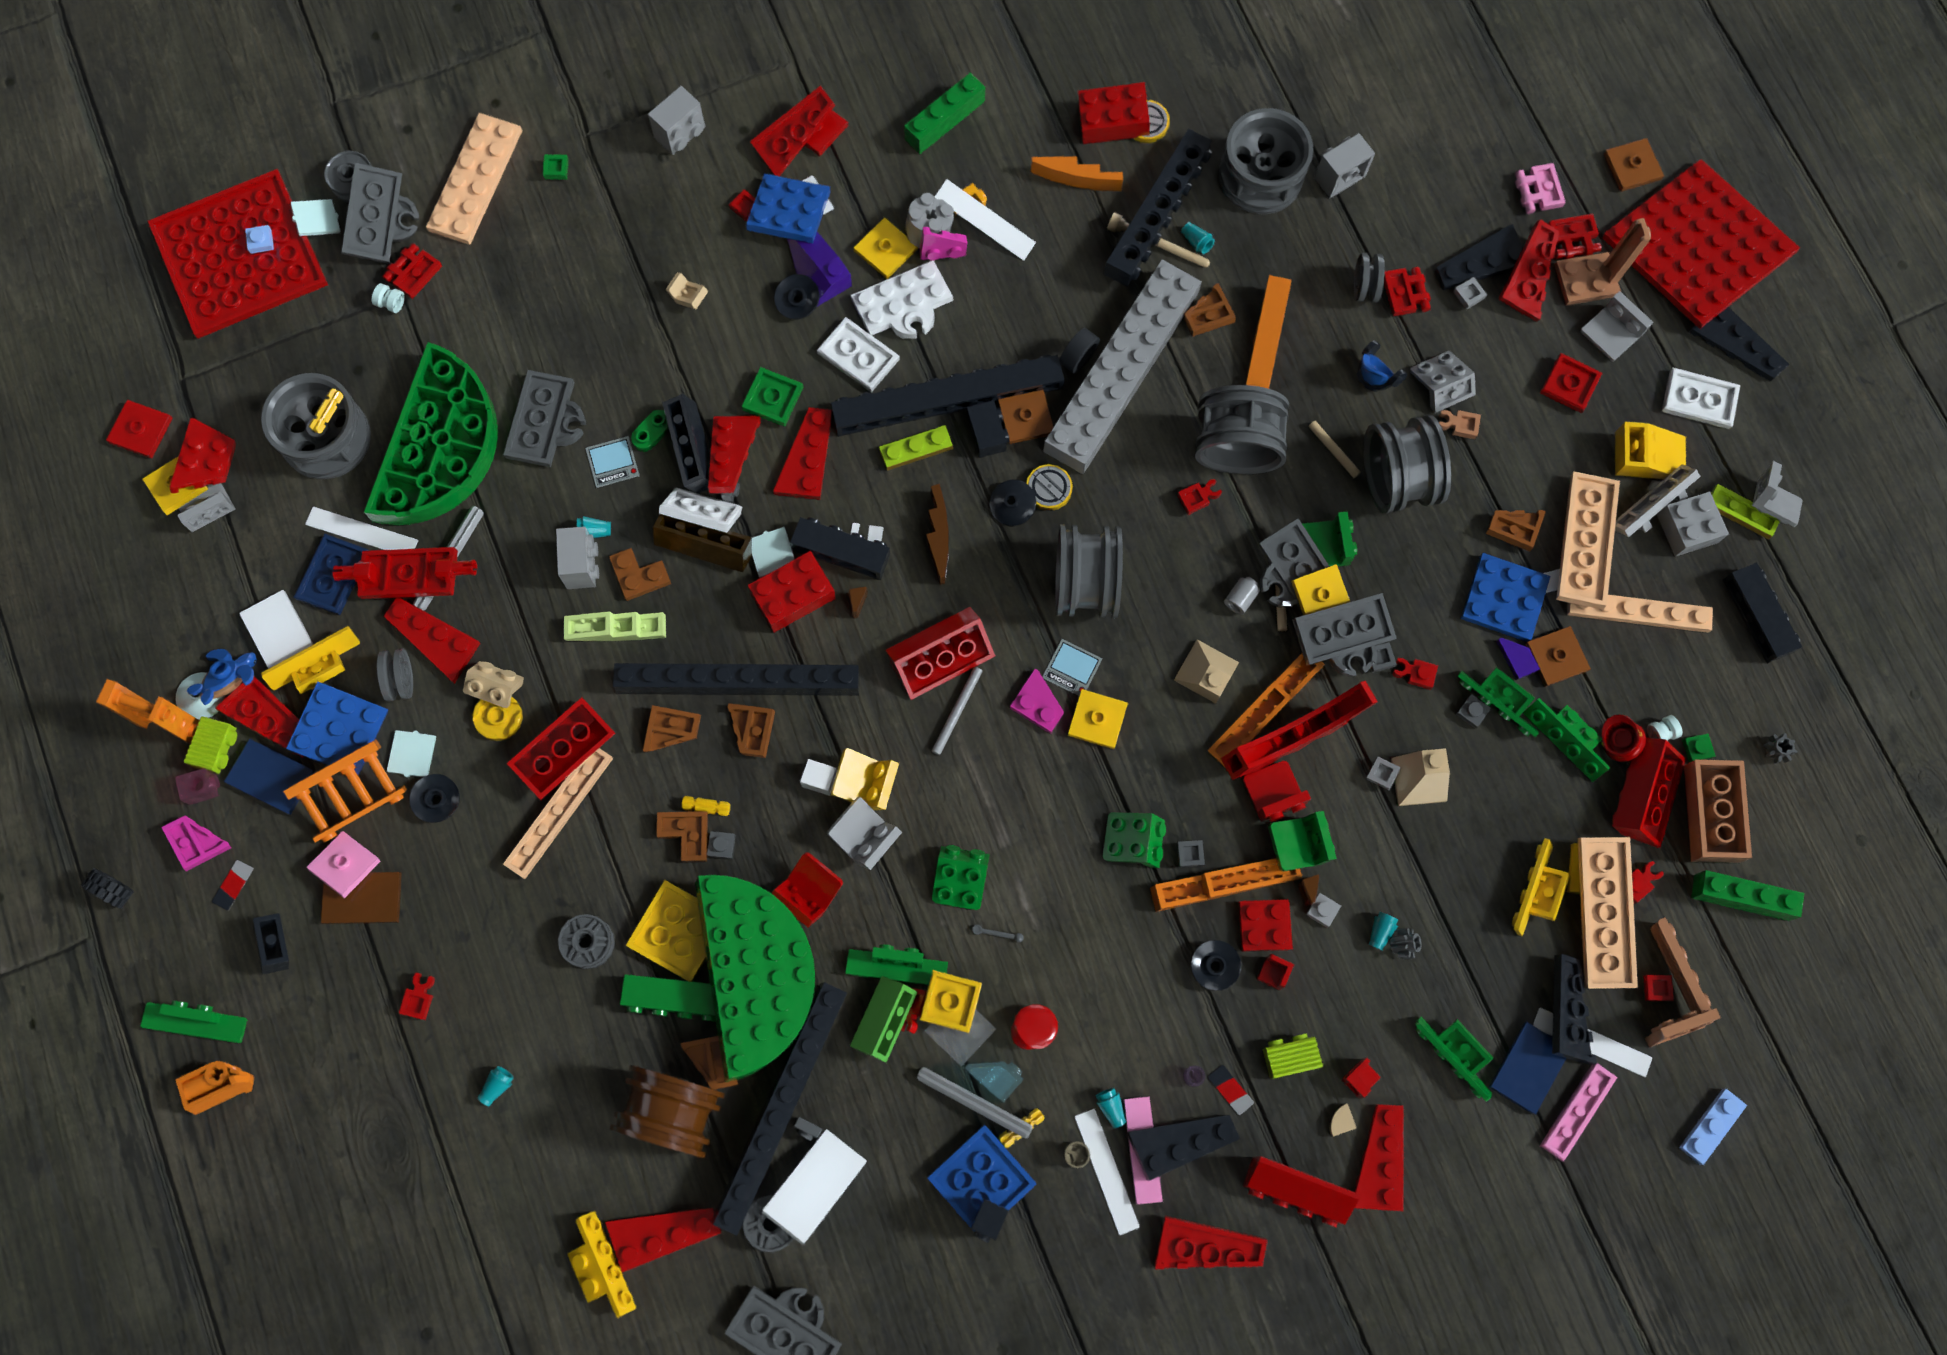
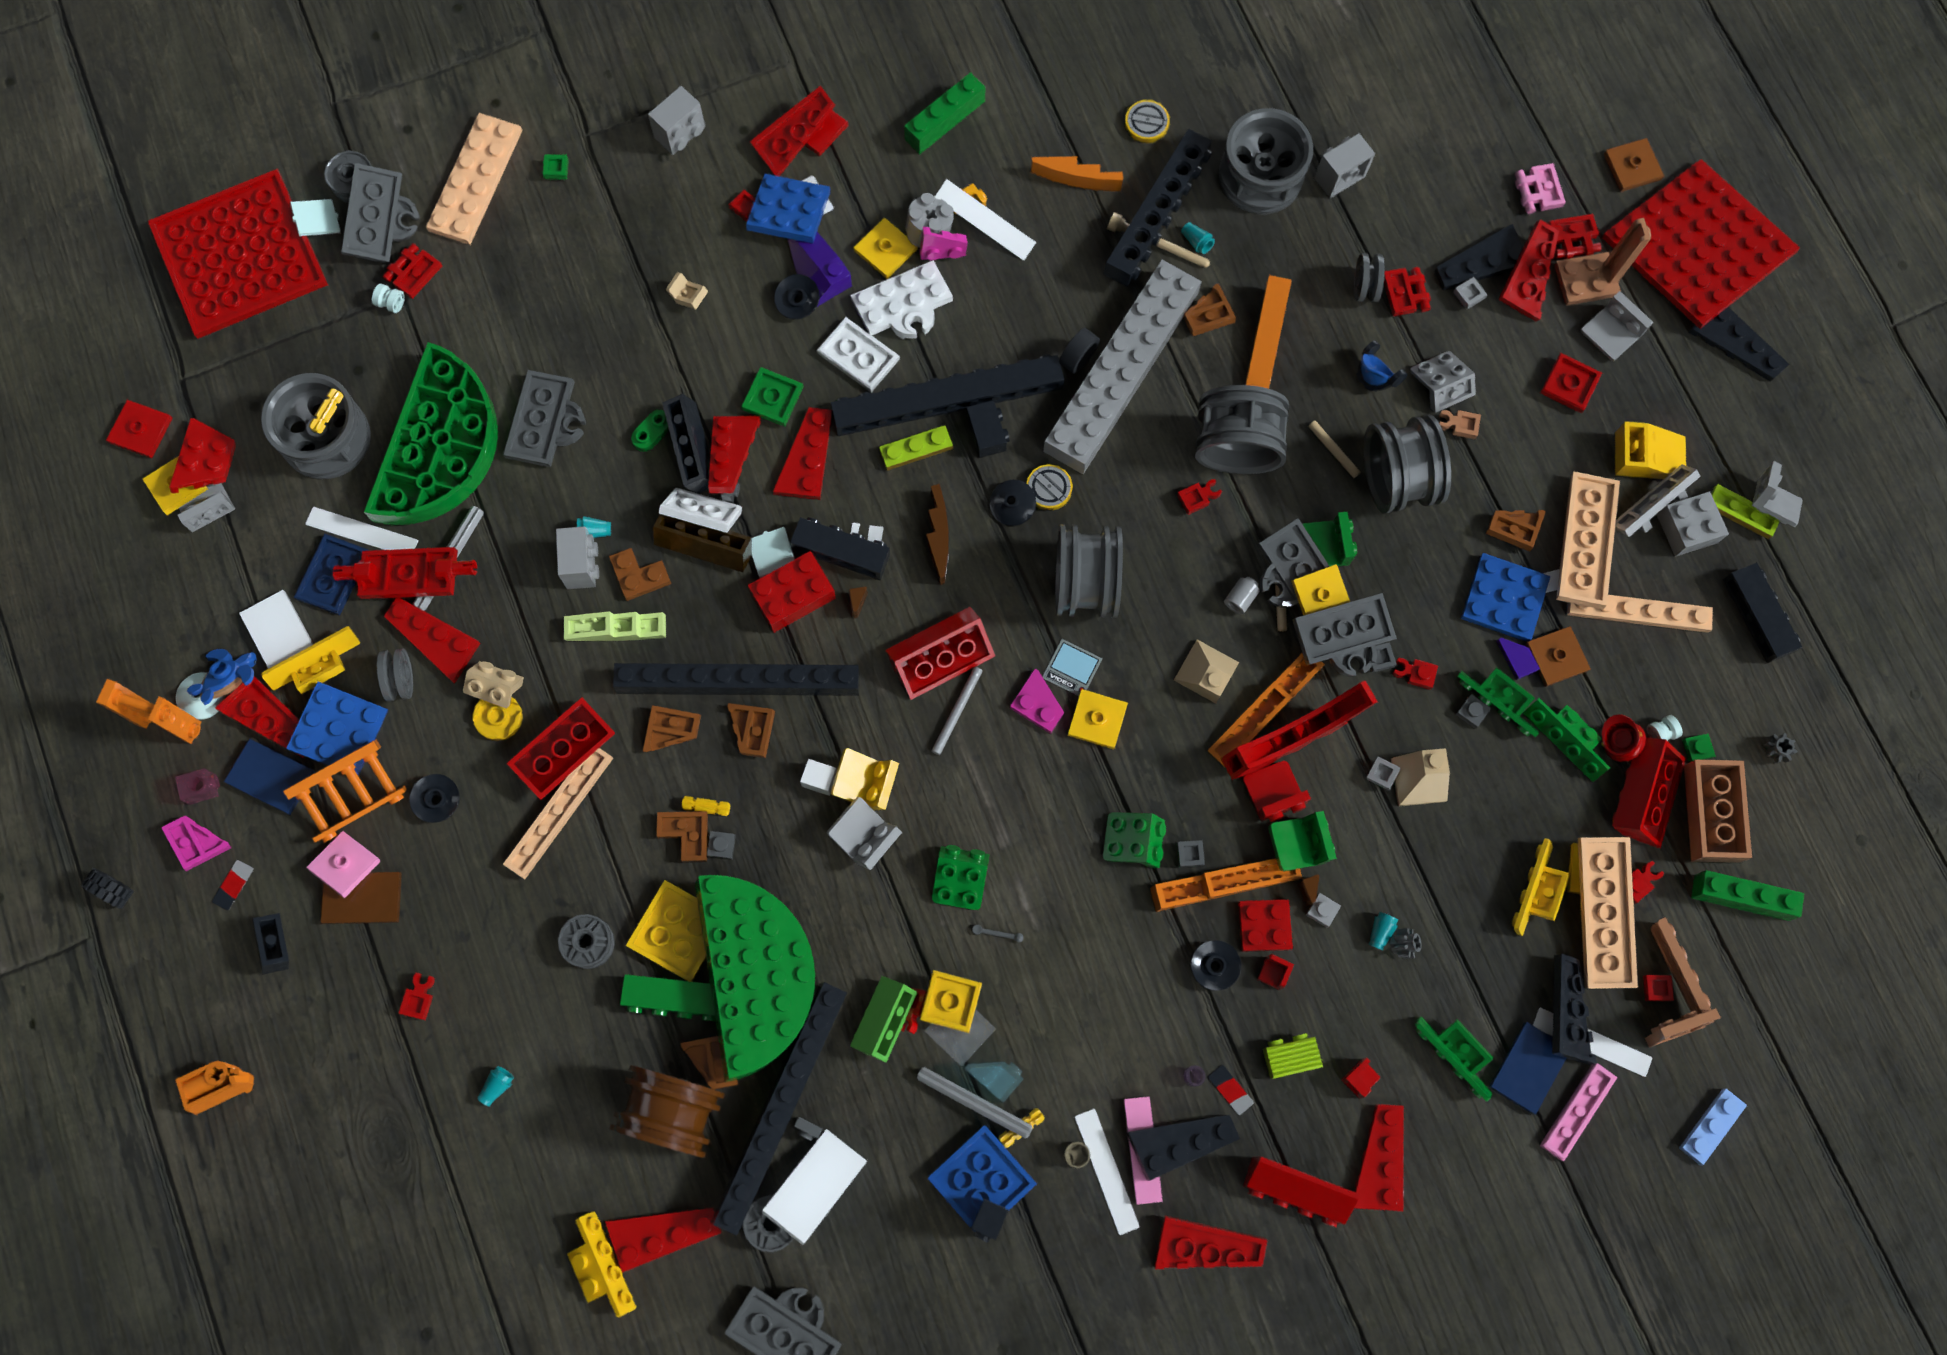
green bracket [141,1000,247,1043] -> none
lime brick [184,716,237,774] -> none
light blue plate [245,225,274,254] -> none
light aqua piece [387,730,436,778] -> none
sticker [586,436,640,488] -> none
red bracket [772,852,843,928] -> none
green bracket [845,944,948,985] -> none
dark orange plate [998,390,1053,444] -> none
red piece [1011,1004,1058,1050] -> none
red brick [1078,82,1150,144] -> none
teal cone [1096,1088,1126,1128] -> none
tan tile [1330,1104,1357,1137] -> none
white tile [1662,368,1740,429] -> none

